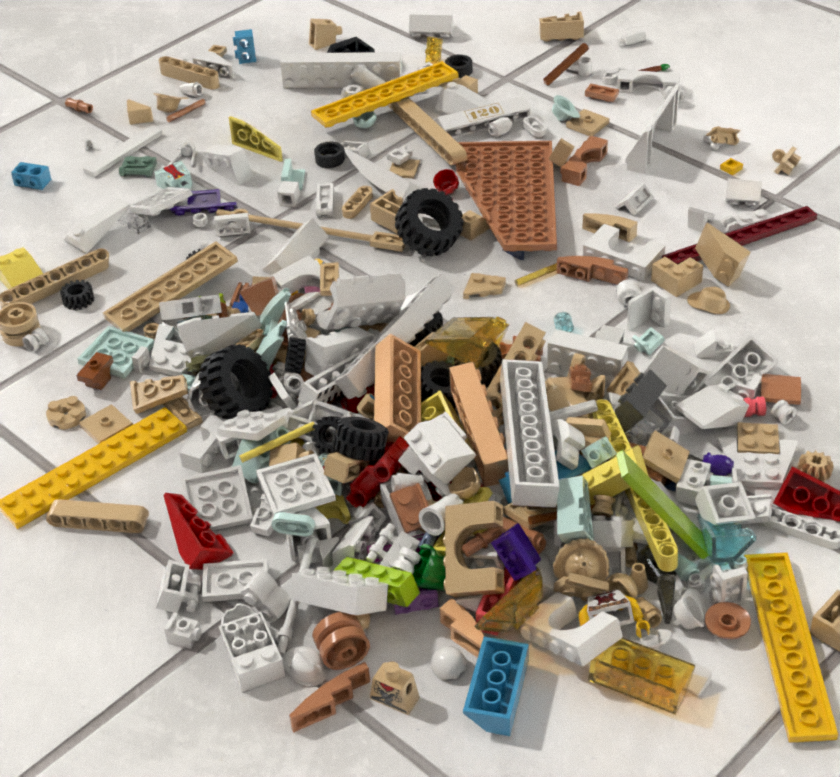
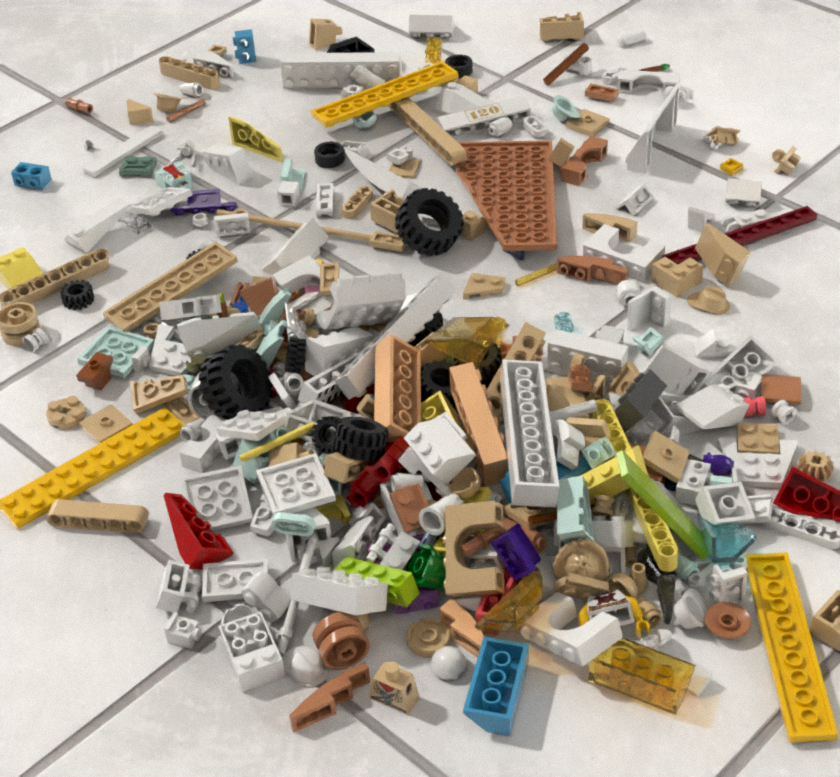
white wheel [392,547,421,575] -> none
red hair [433,169,459,195] -> none
none -> white cone [180,418,206,443]
none -> tan tile [406,618,451,658]

